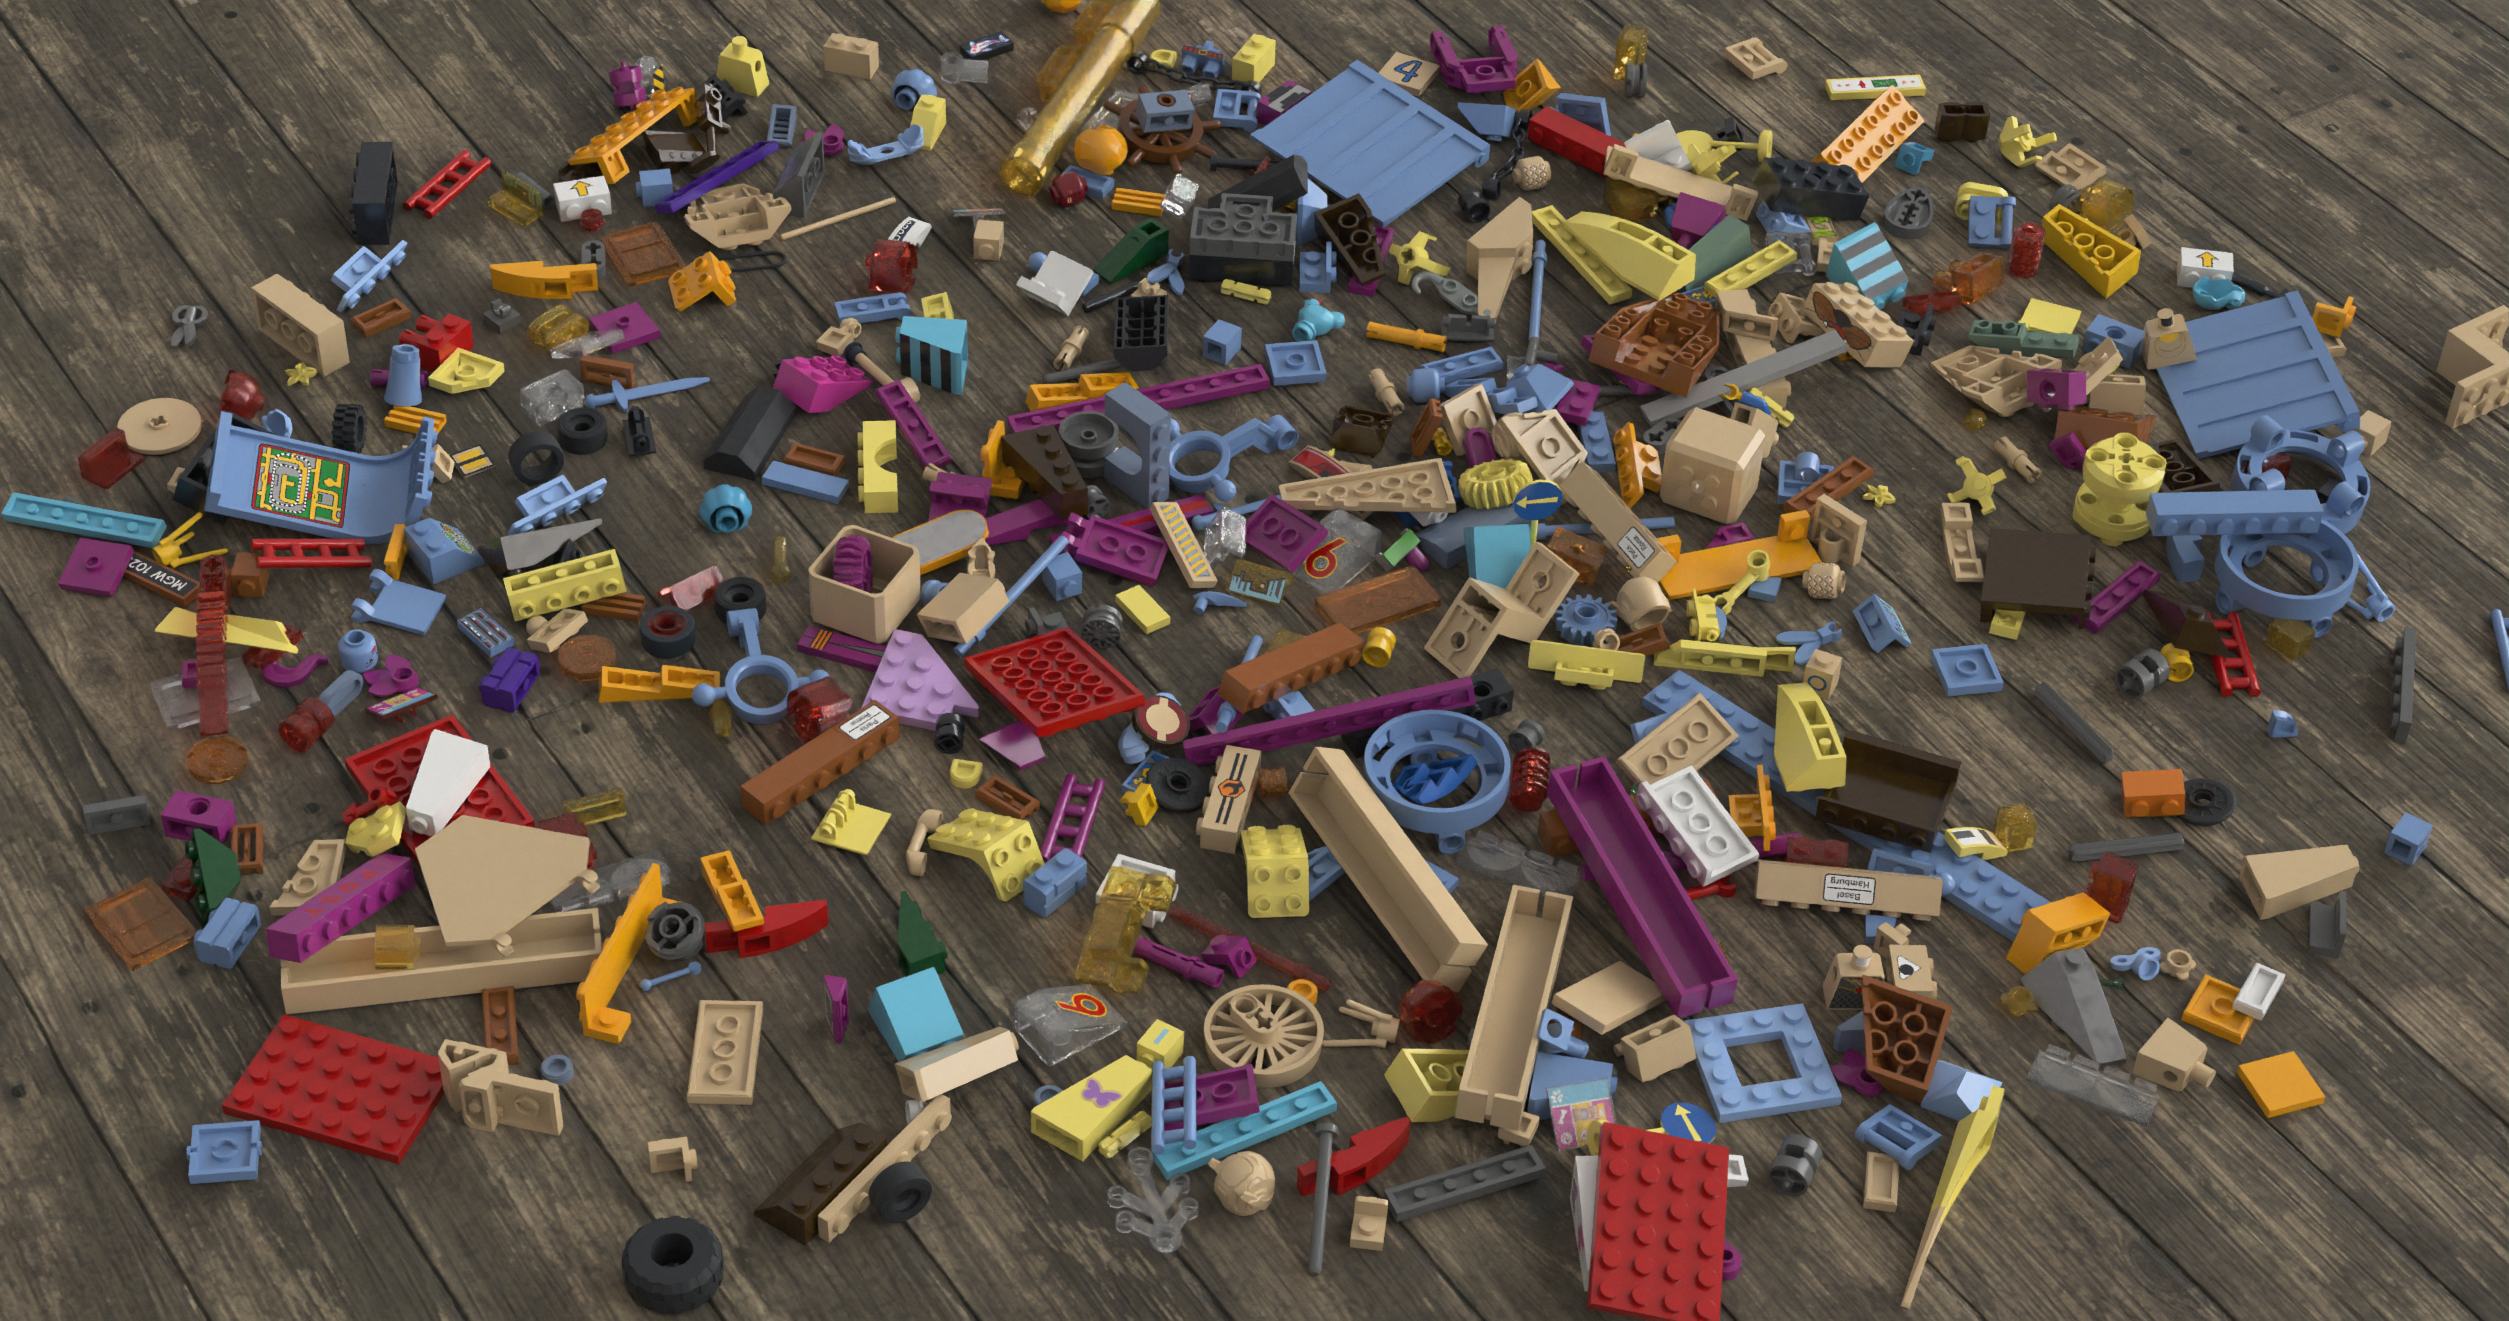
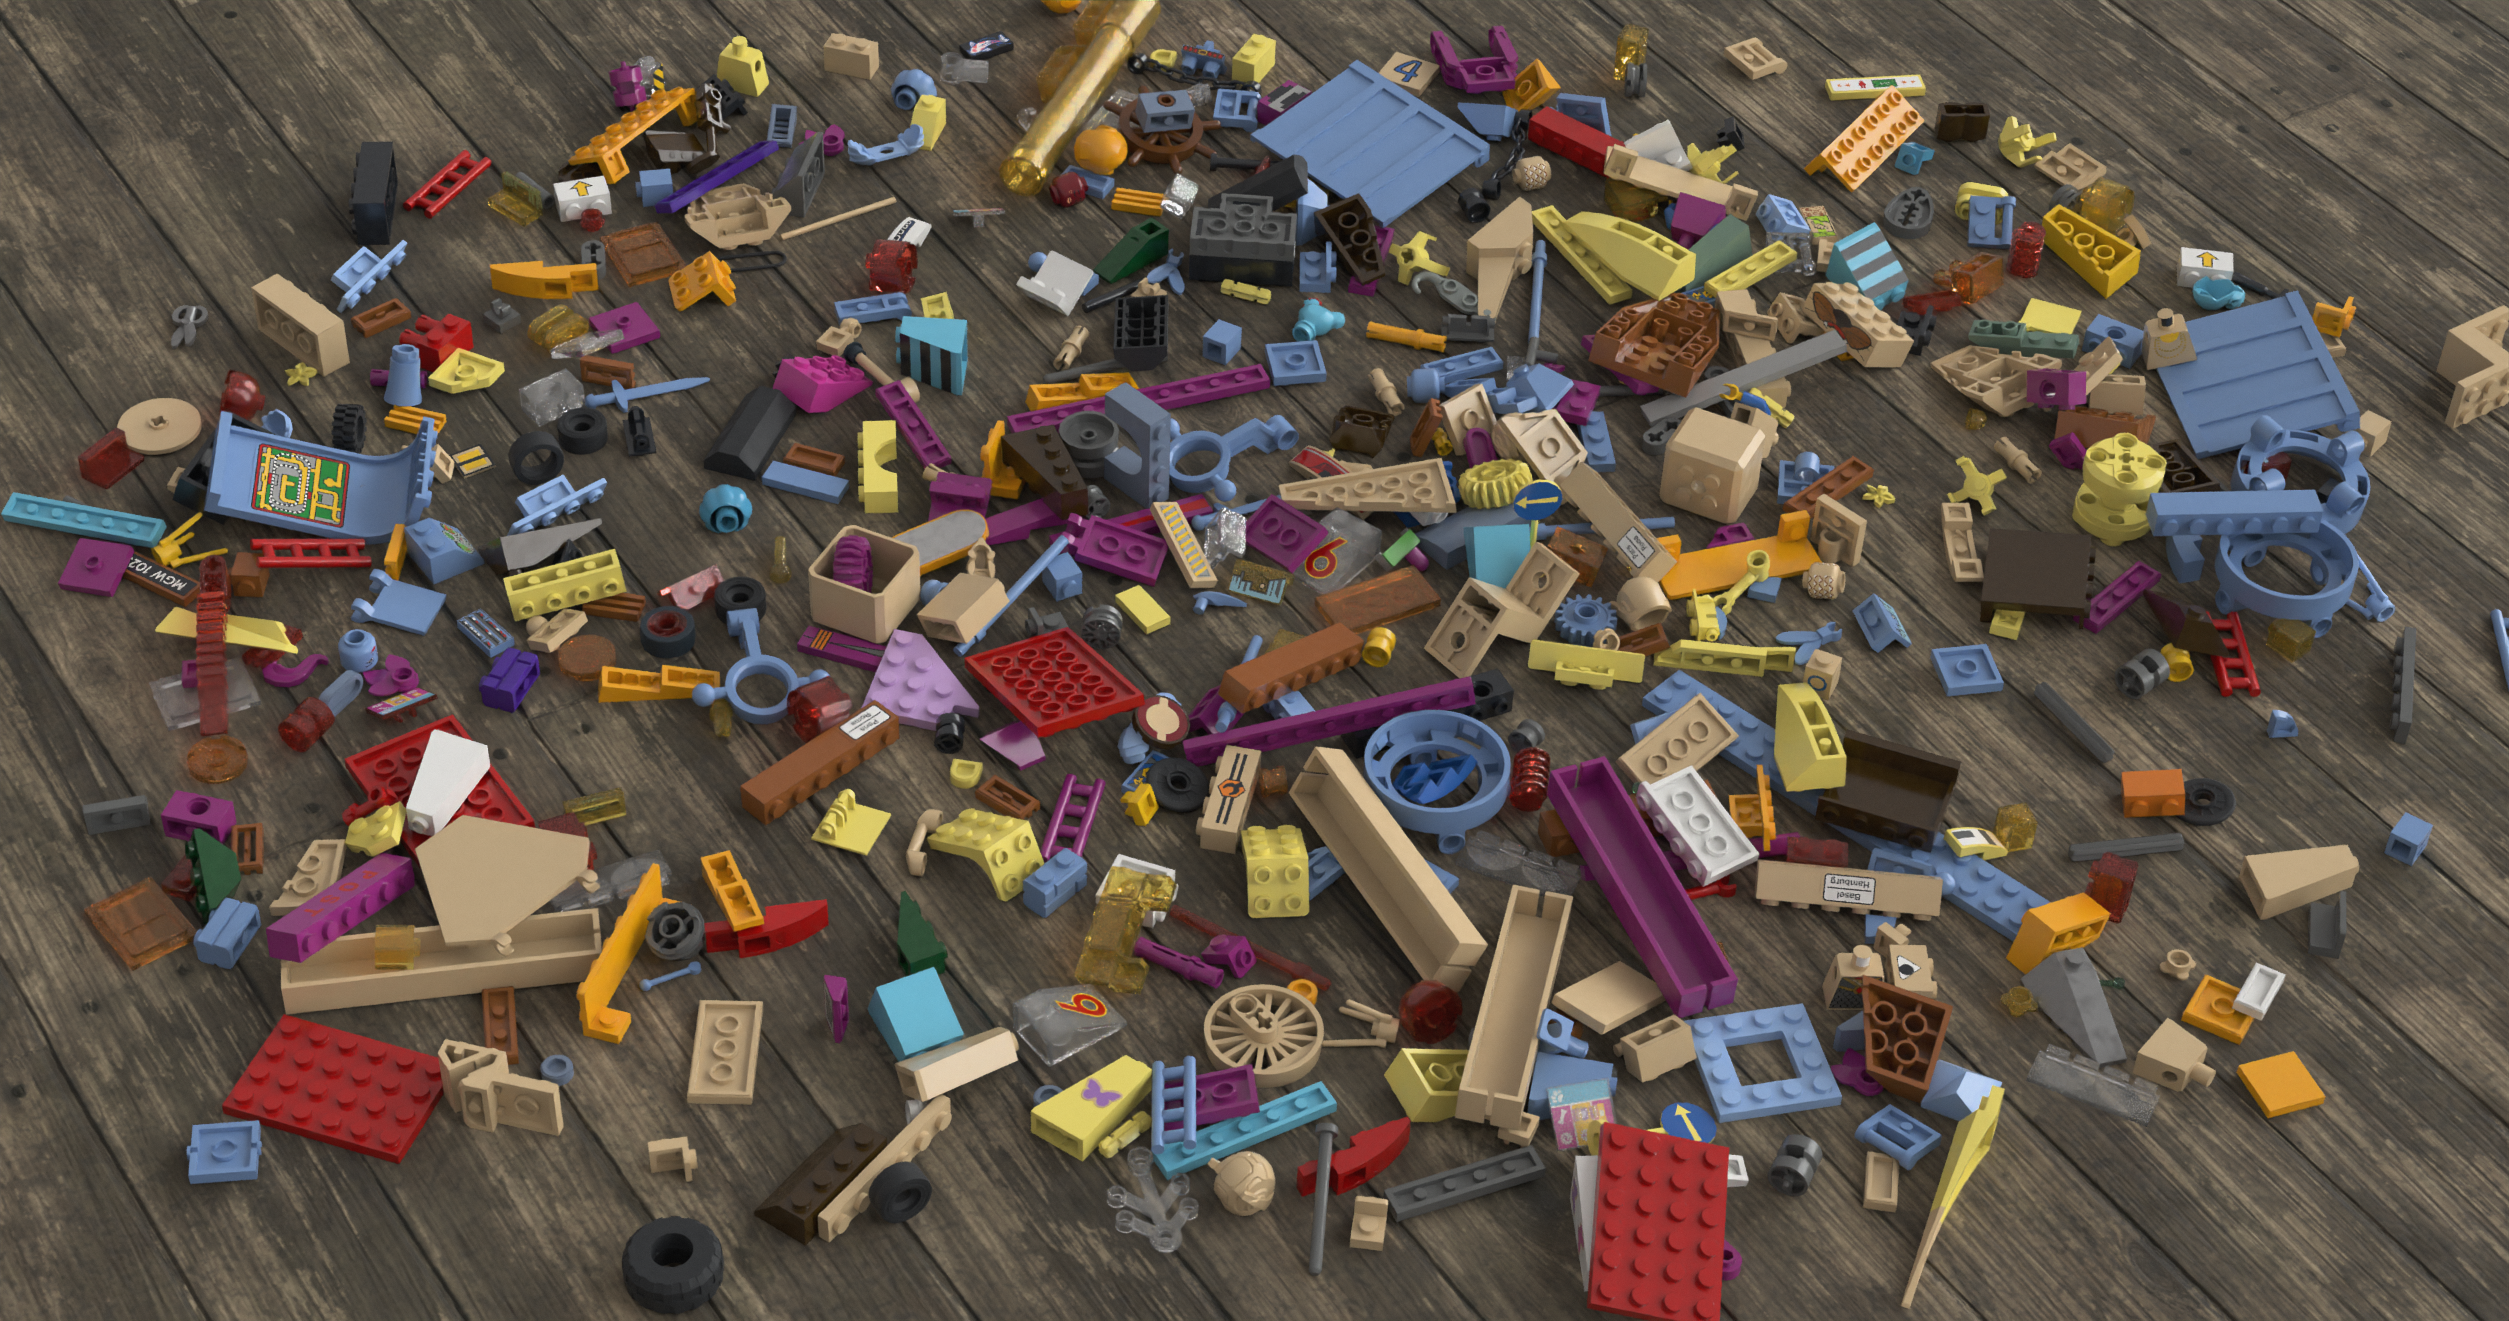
tan brick [973,220,1004,261] -> none
light yellow brick [1137,1019,1184,1069] -> none
light orange bracket [1613,422,1662,509] -> none
light yellow piece [1676,130,1772,163] -> none
black brick [1753,157,1870,220] -> none
light blue piece [2110,947,2160,980] -> none

